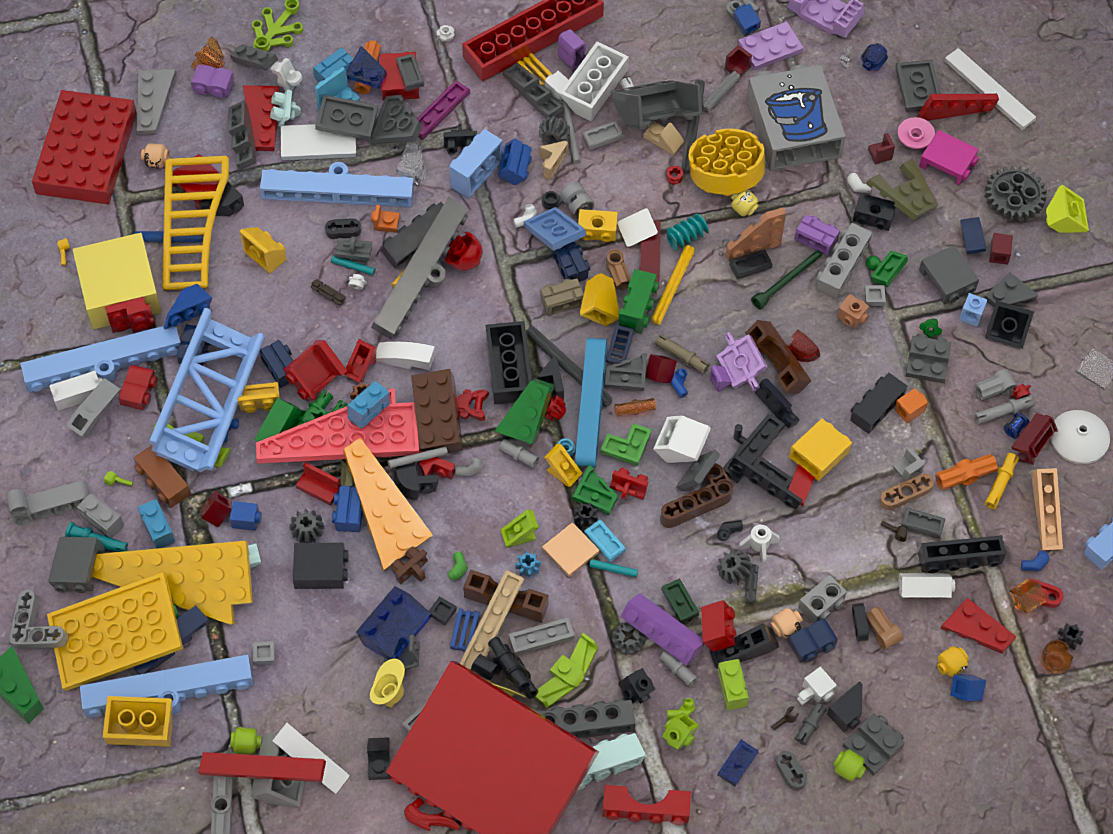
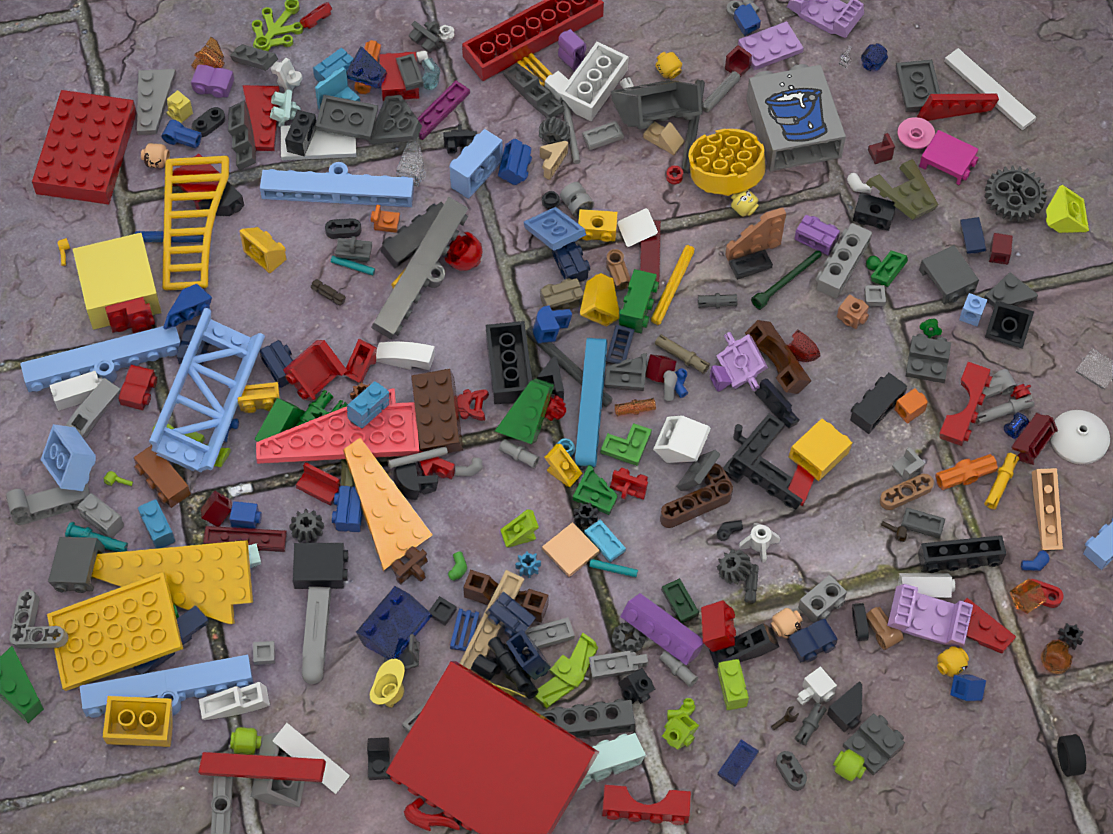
white plate [348,274,367,290] -> none
white arm [513,204,537,228] -> none
teal piece [666,214,709,251] -> none
none -> light blue brick [41,424,96,491]
none -> blue piece [161,120,202,148]
none -> light yellow brick [166,90,193,123]
none -> black plate [192,107,225,137]
none -> white slope [199,682,270,720]
none -> dark red tile [203,526,287,552]
none -> black brick [285,110,316,157]
none -> red plate [299,2,332,29]
none -> light grey piece [302,587,331,684]
none -> dark grey hips [409,21,443,53]
none -> clear light blue arm [417,51,440,90]
none -> dark blue brick [485,591,535,638]
none -> dark blue torso [506,629,551,680]
none -> blue brick [532,305,572,343]
none -> light grey hinge [589,651,648,679]
none -> yellow head [655,52,682,80]
none -> light grey arm [664,370,678,401]
none -> dark grey pin [698,293,737,308]
none -> lavender plate [887,584,973,649]
none -> red arch [940,362,993,446]
none -> black tyre [1057,734,1087,777]

